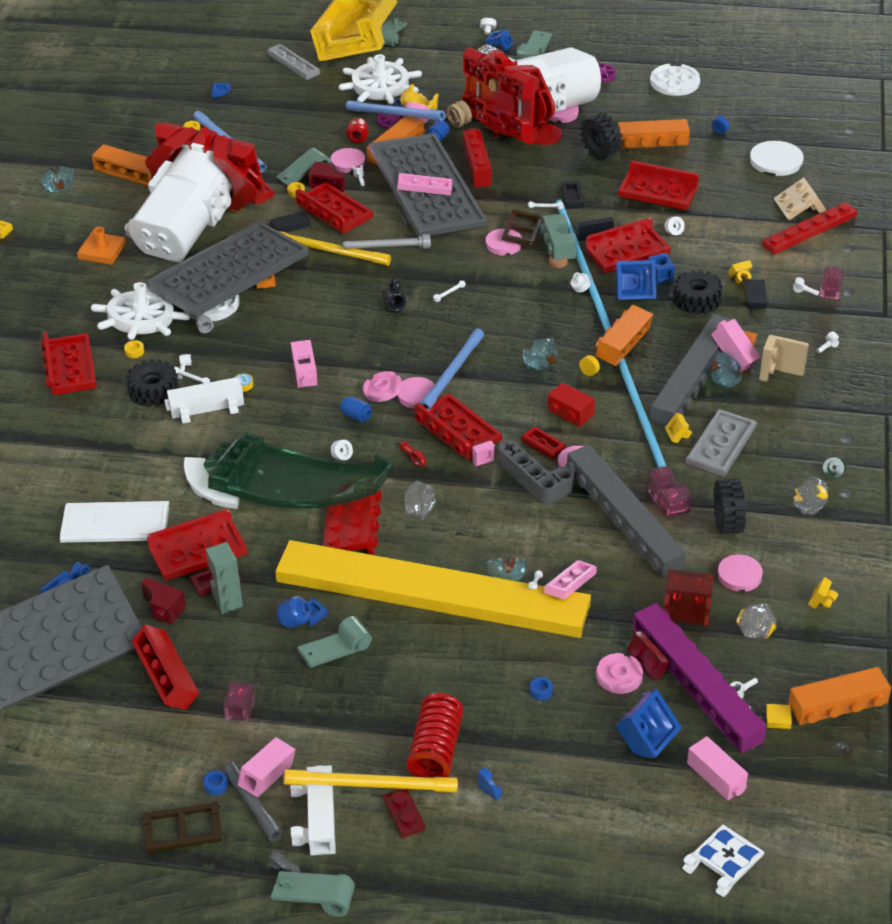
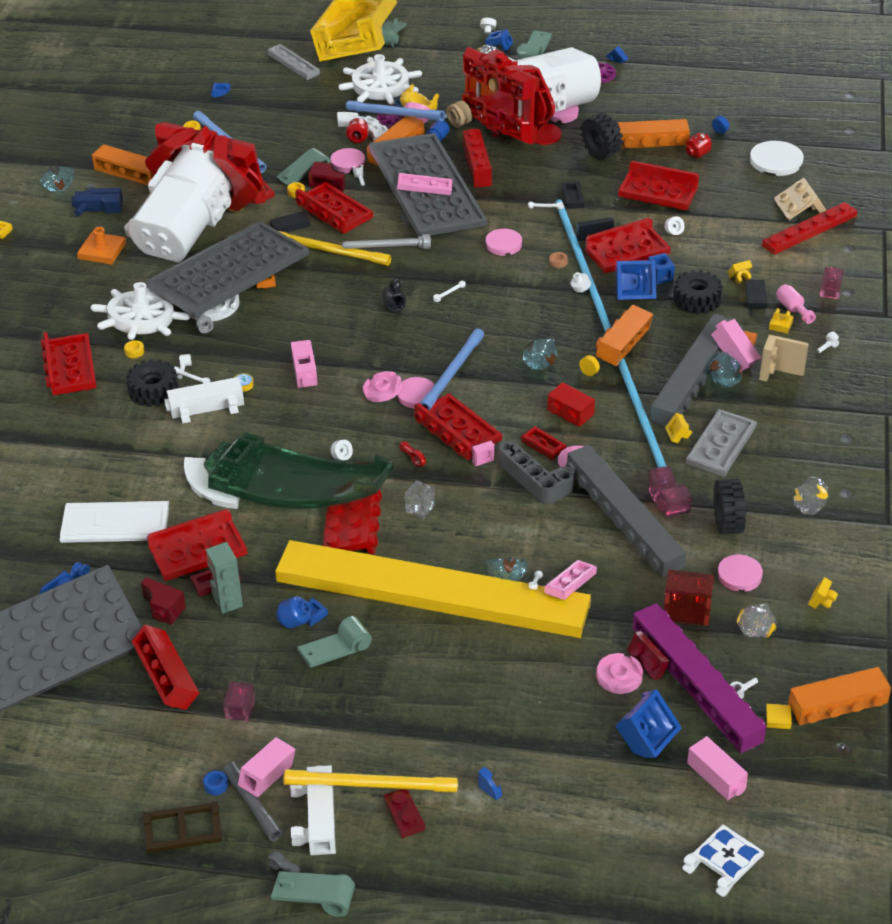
blue brick [340,397,372,422] -> none
red piece [406,693,464,778] -> none
dark brown window [501,209,544,248] -> none
blue tile [529,677,553,700] -> none
sand green arch [540,214,576,260] -> none
white tile [650,64,700,96] -> none
white hand [793,277,819,296] -> none
tile [823,457,846,478] -> none
none -> dark blue piece [72,184,123,217]
none -> white tile [337,112,388,141]
none -> blue tile [606,46,629,63]
none -> red head [685,132,712,159]
none -> yellow tile [769,309,794,334]
none -> bright pink piece [776,284,816,324]

